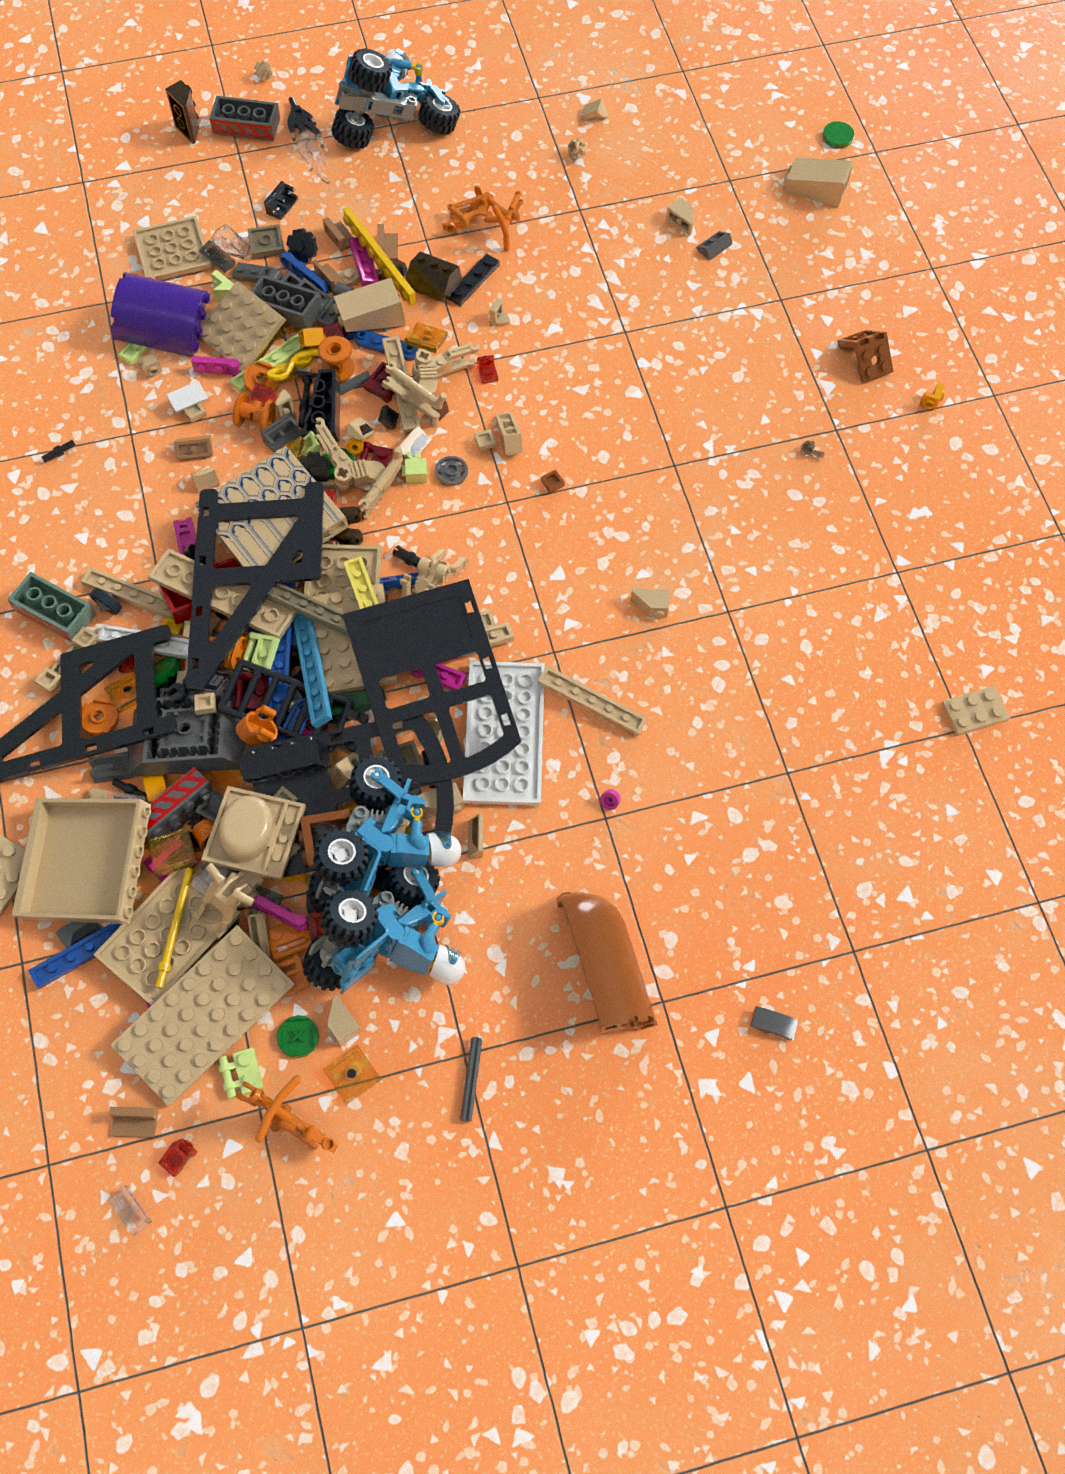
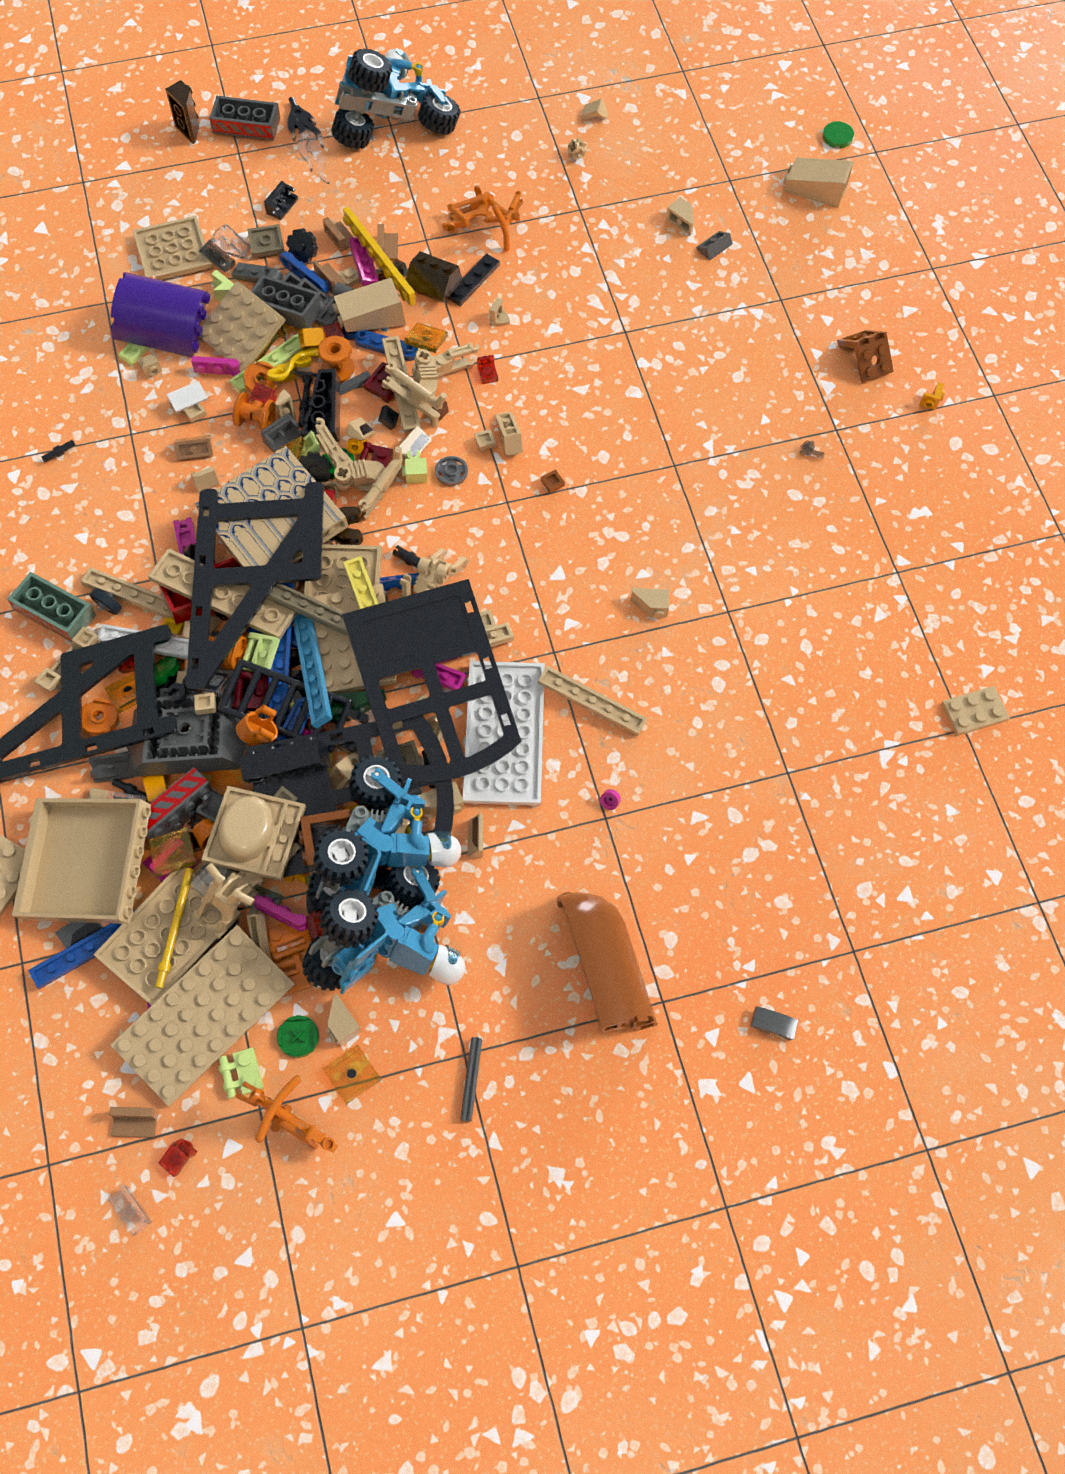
tan gear [254,60,273,81] -> none

